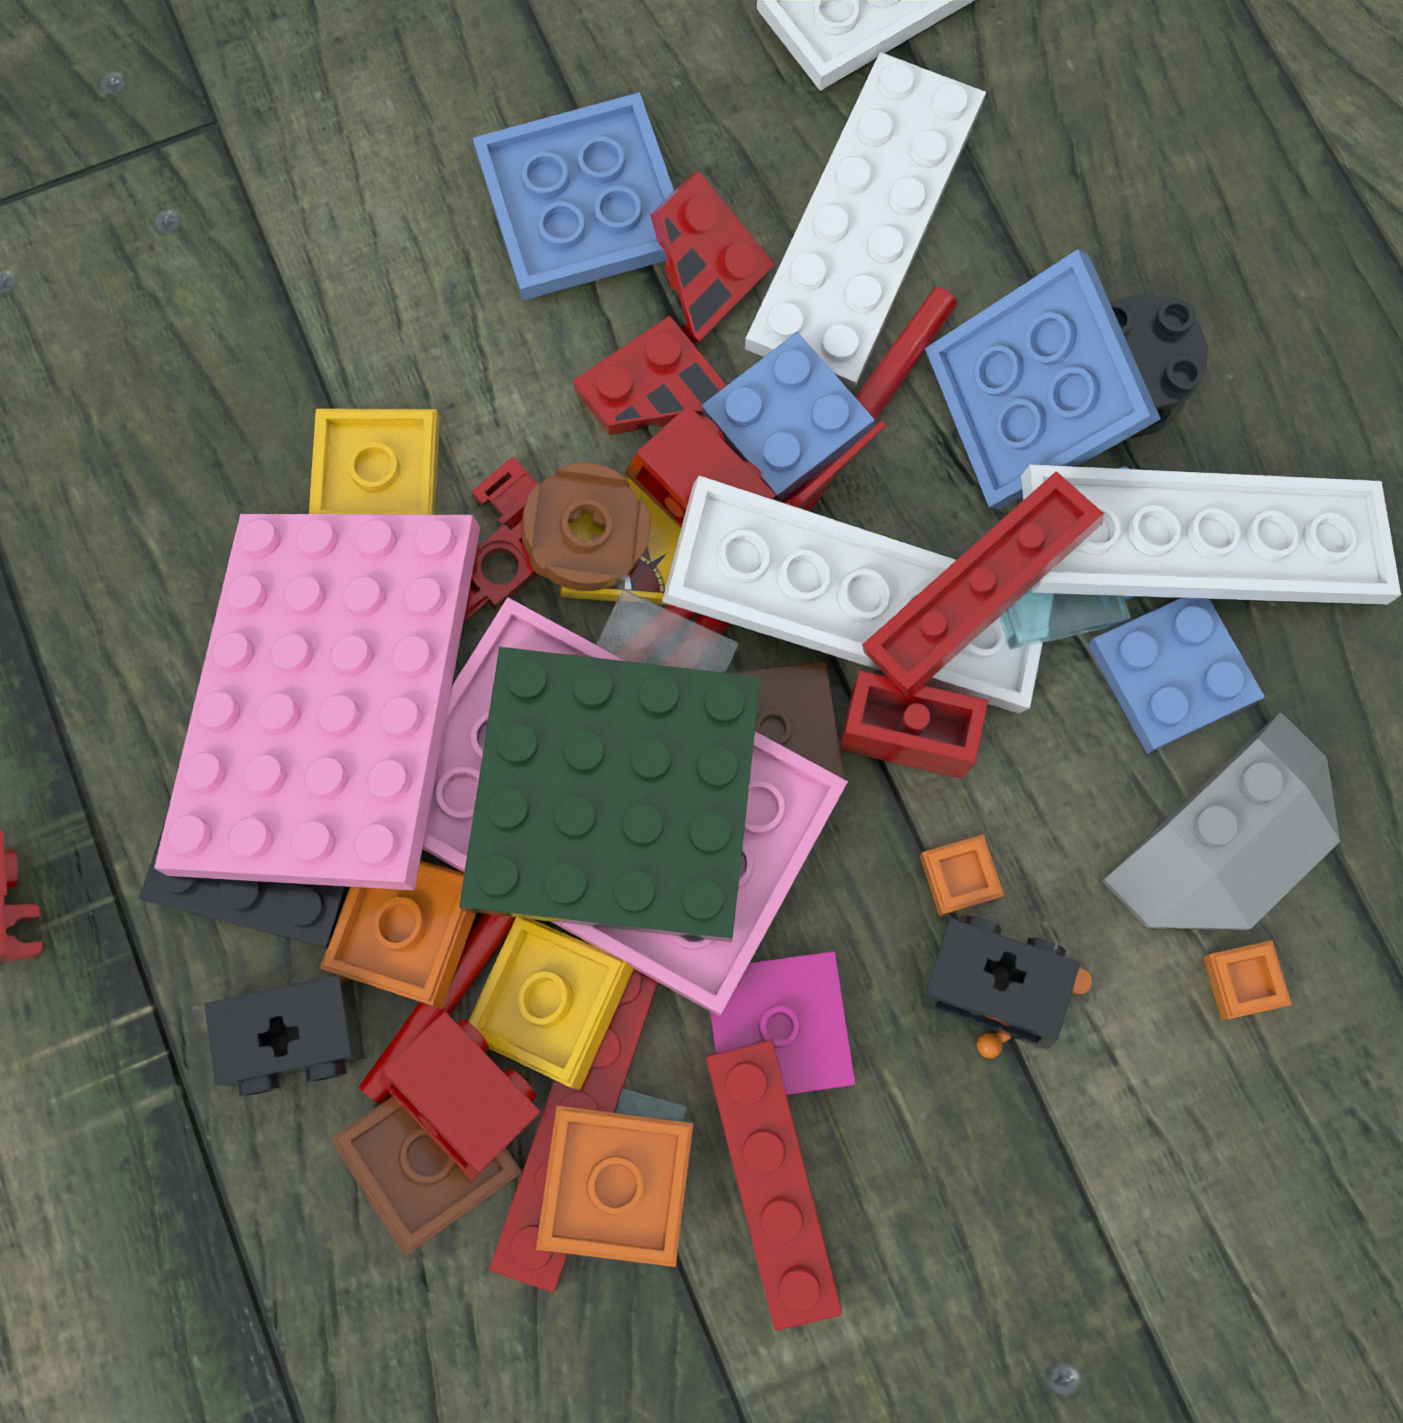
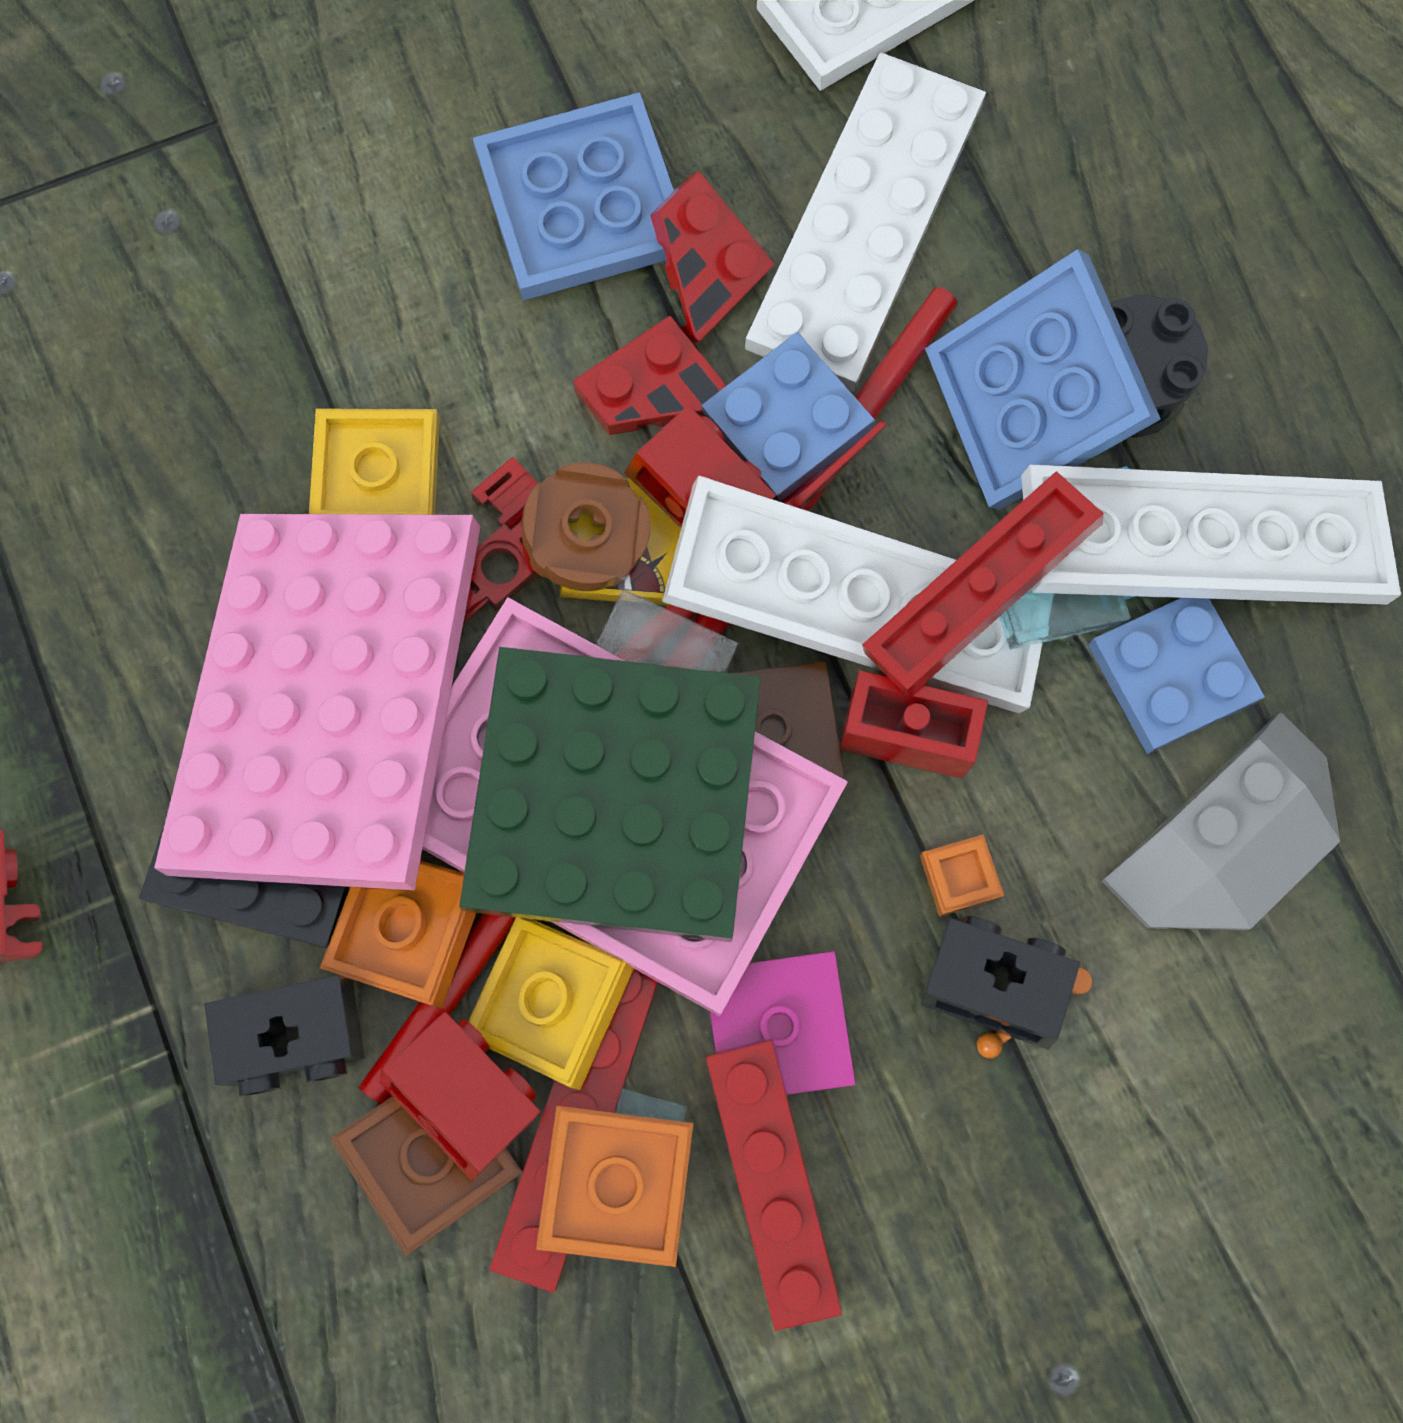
orange tile [1203,940,1292,1021] -> none

